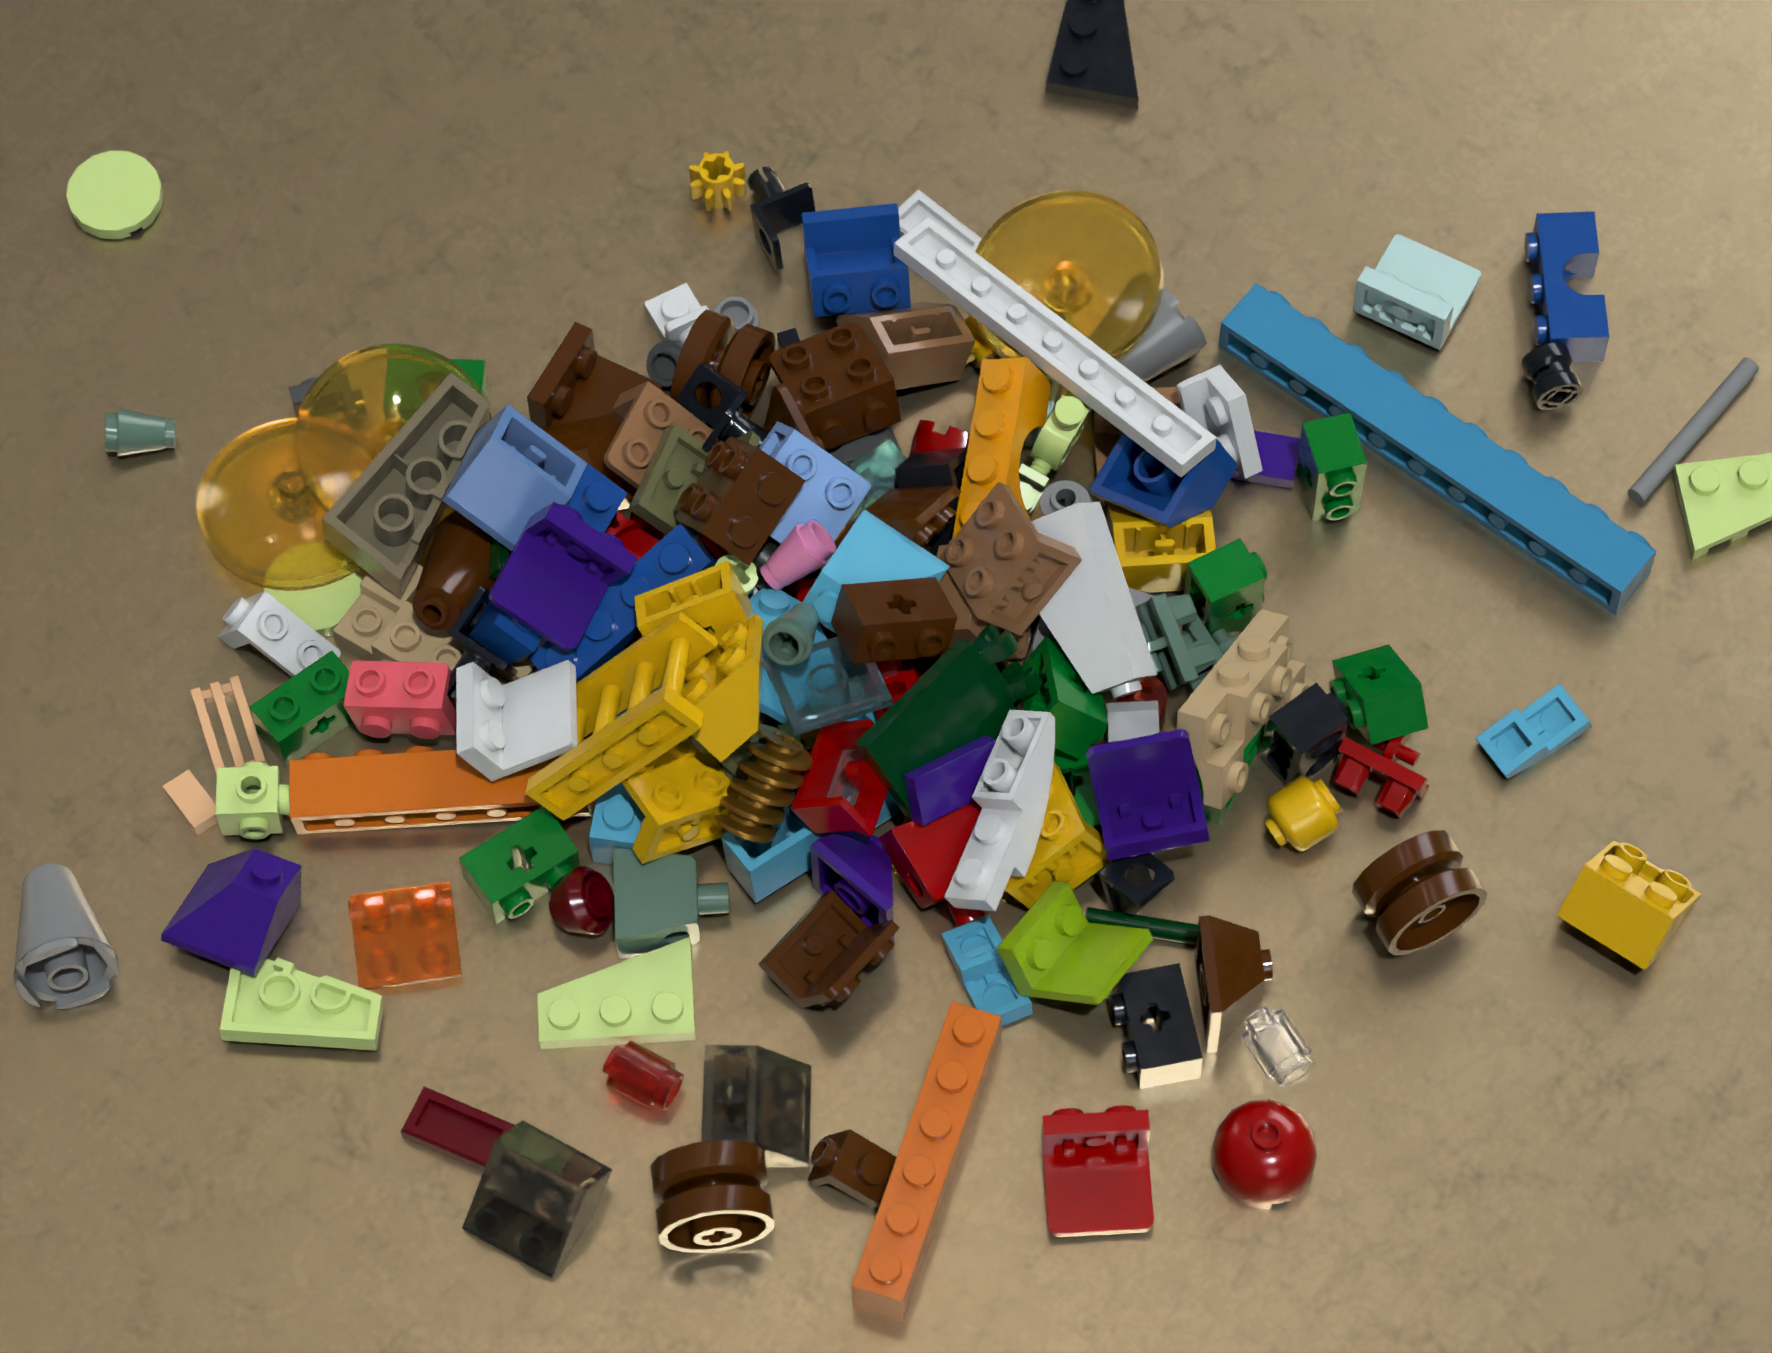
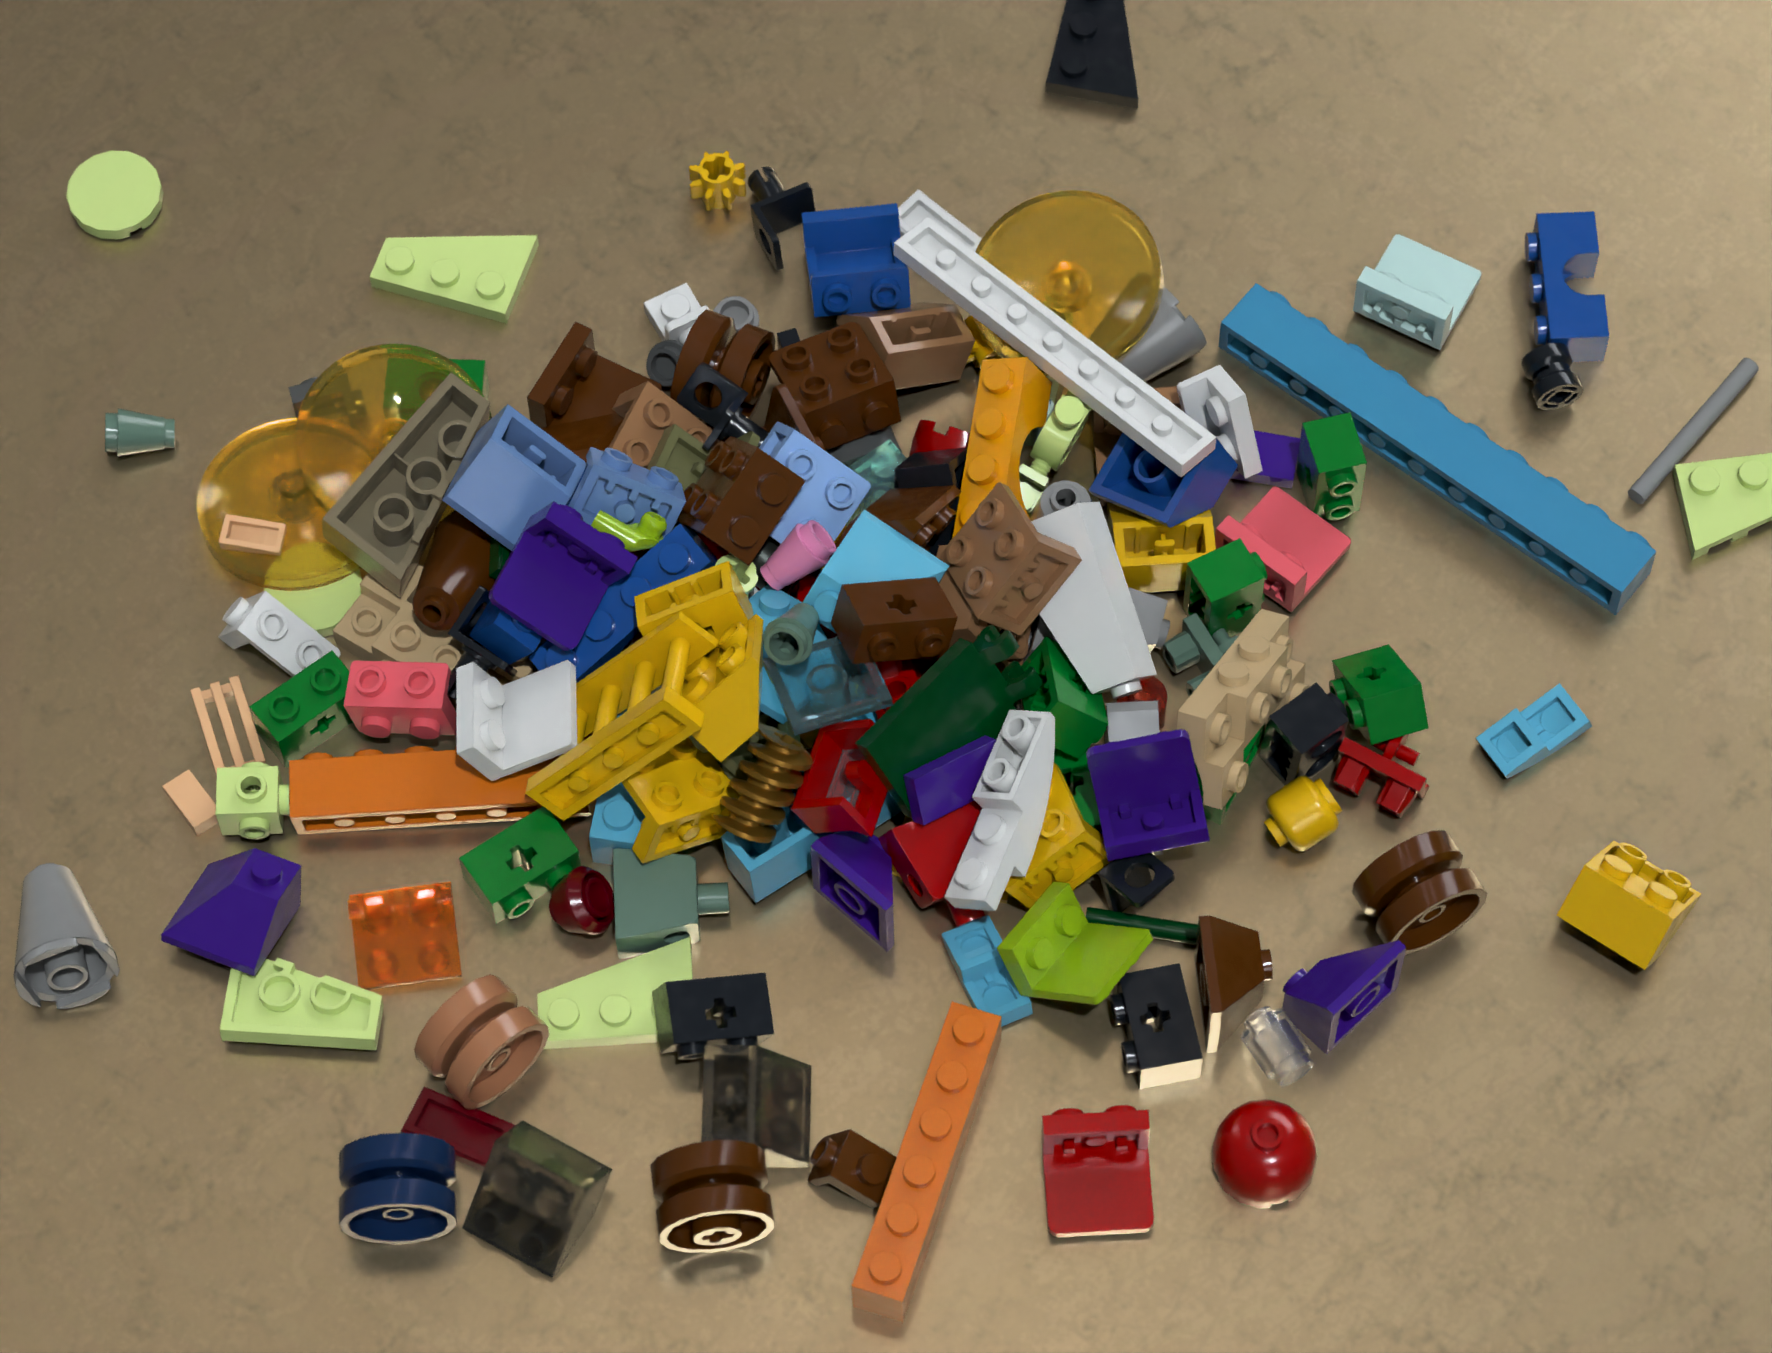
clear red brick [603,1040,684,1111] -> none
reddish brown bracket [758,890,899,1008] -> none
sand green hips [1135,593,1216,691] -> none
none -> light nougat piece [219,514,287,556]
none -> dark blue wheel [339,1133,457,1244]
none -> yellowish green wing [370,235,539,324]
none -> nougat wheel [414,974,549,1110]
none -> medium blue bracket [569,447,686,538]
none -> lime arm [591,510,667,552]
none -> black brick [652,972,774,1060]
none -> coral bracket [1215,486,1351,613]
none -> dark purple slope [1281,940,1406,1055]

